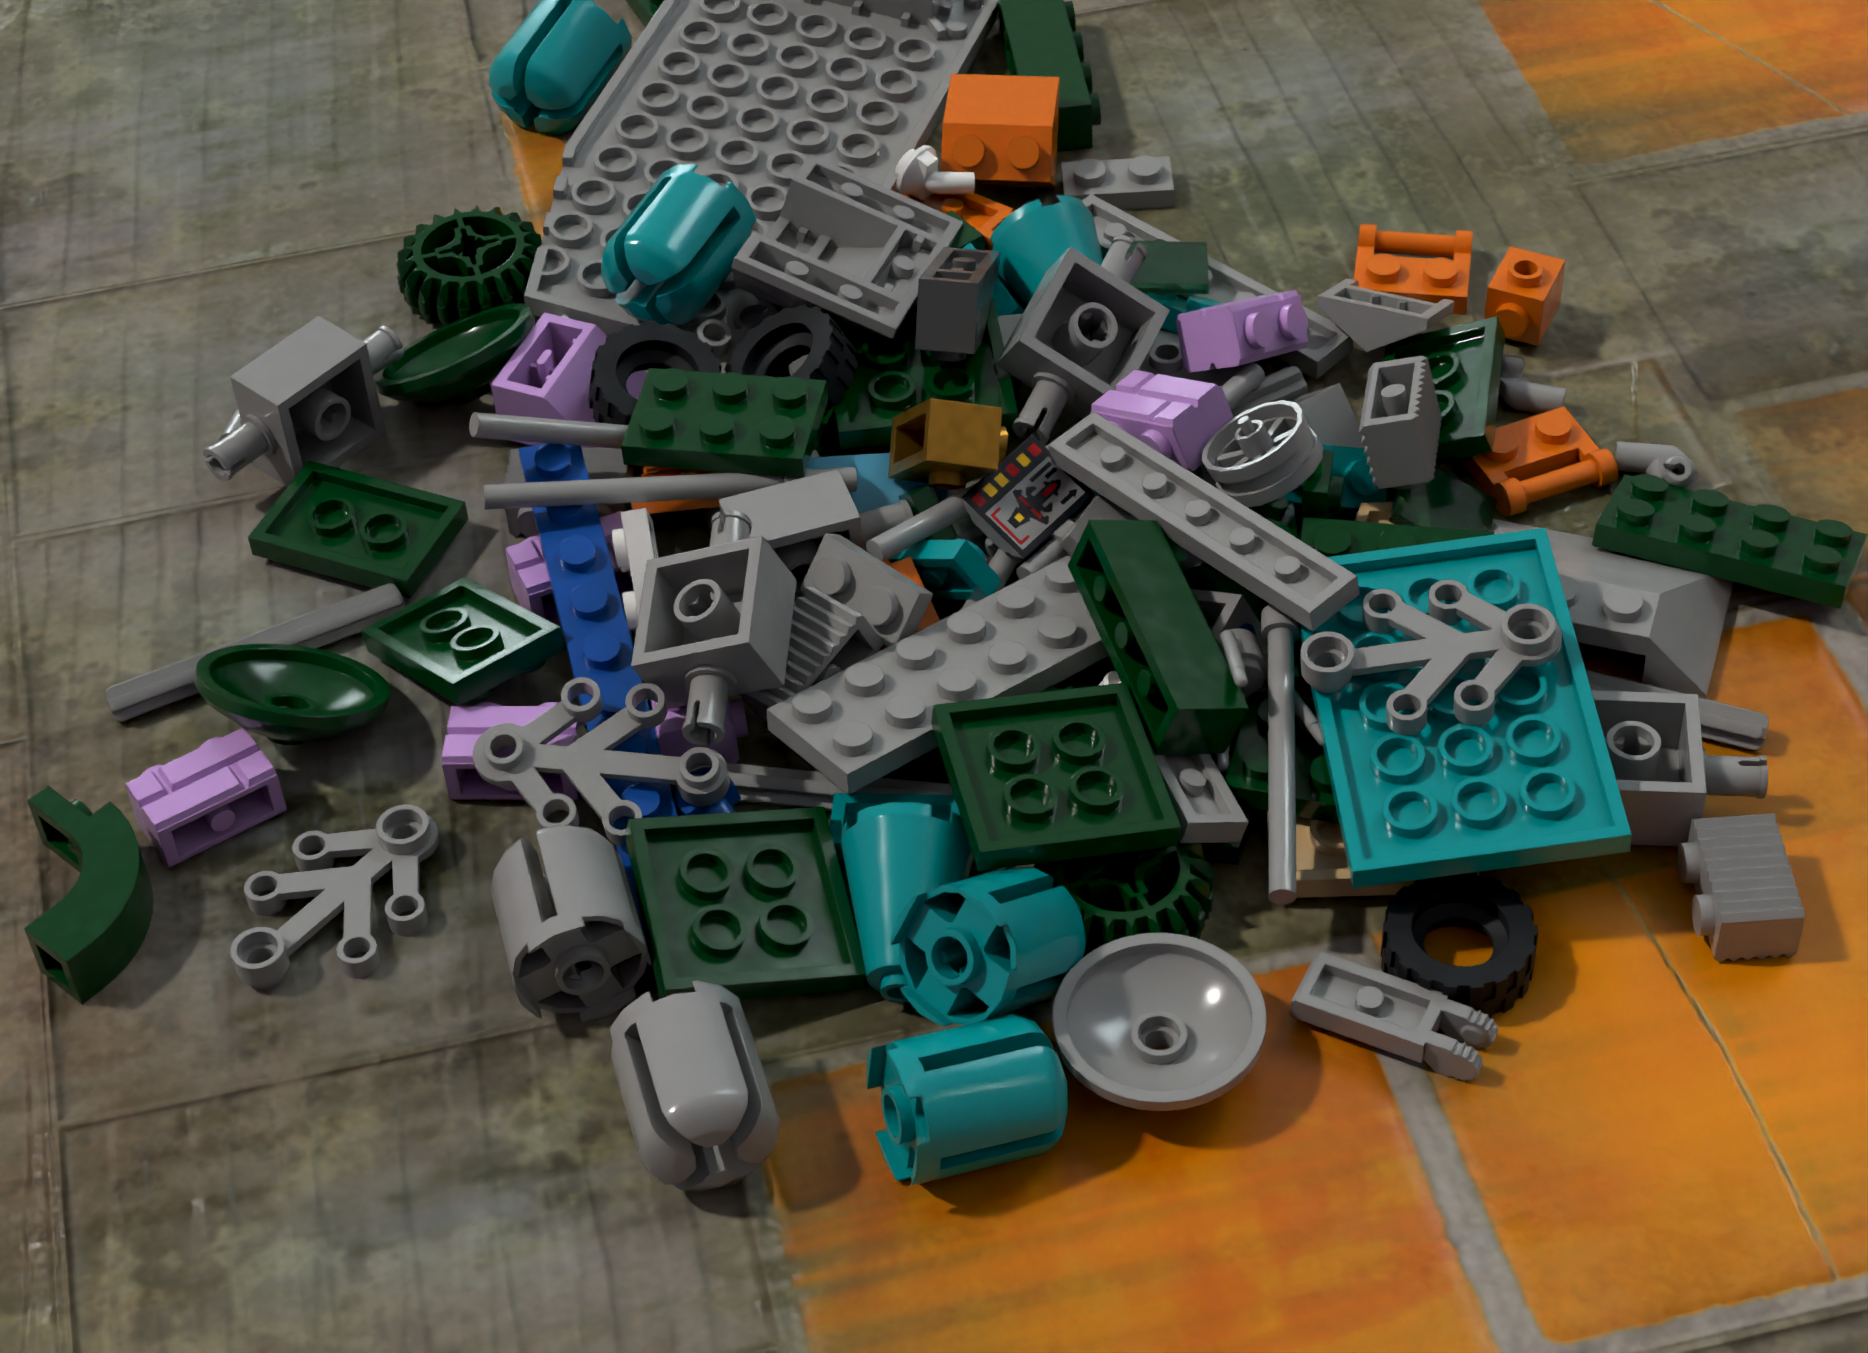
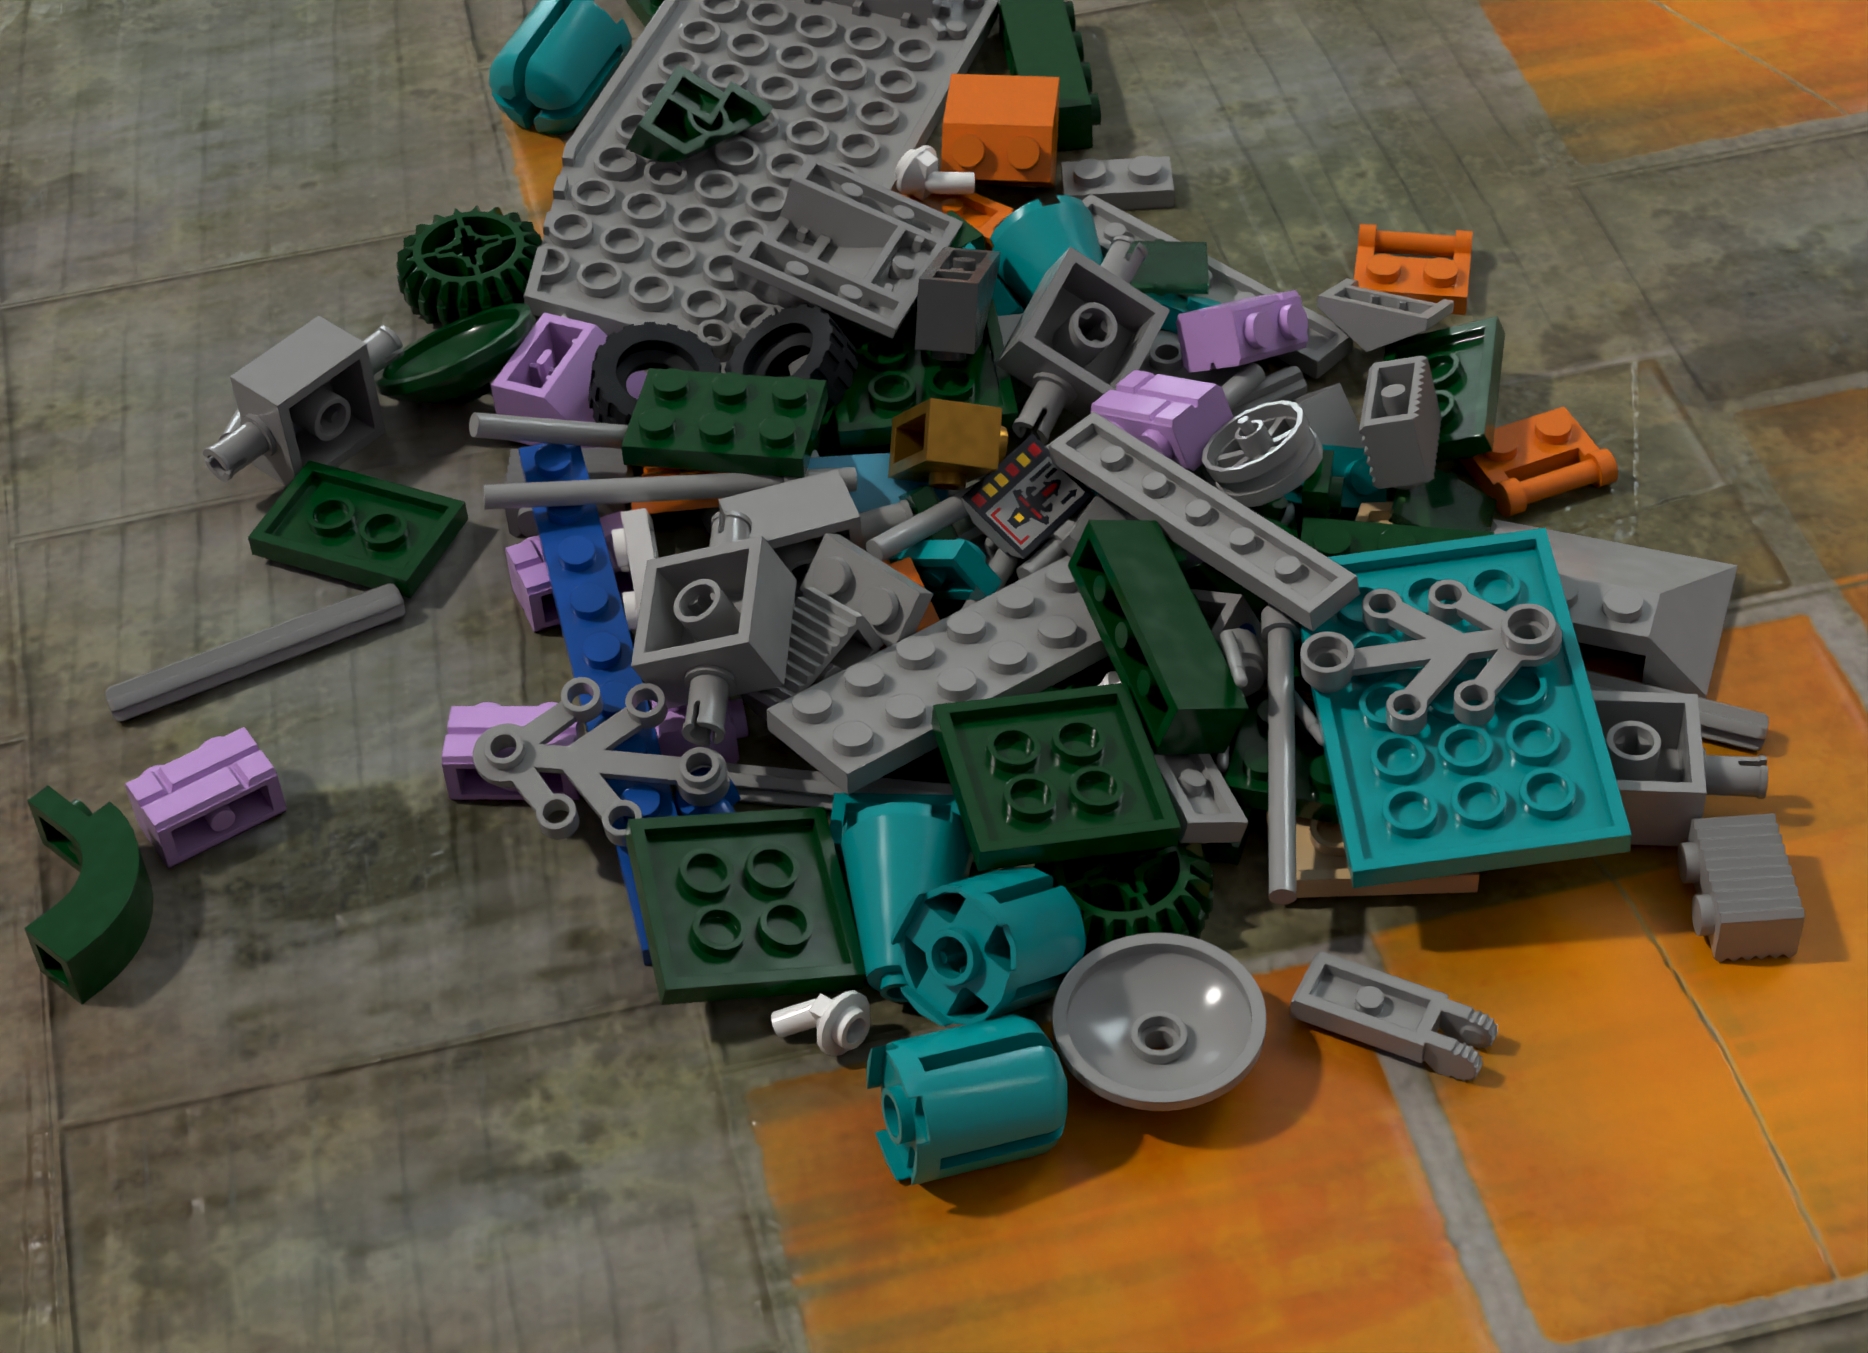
dark green dish [194,644,390,745] -> none
light grey plant [230,804,439,989] -> none
dark green plate [361,577,567,706] -> none
light grey cylinder [491,824,652,1023] -> none
teal cylinder [601,164,756,325] -> none
light grey cylinder [610,981,780,1192] -> none
black tyre [1381,872,1538,1019] -> none
orange brick [1484,246,1565,346] -> none
light grey arm [1499,353,1566,414] -> none
dark green plate [1592,474,1868,609] -> none
light grey arm [1615,441,1698,490] -> none
none -> dark green slope [626,64,773,162]
none -> white plate [771,990,871,1057]

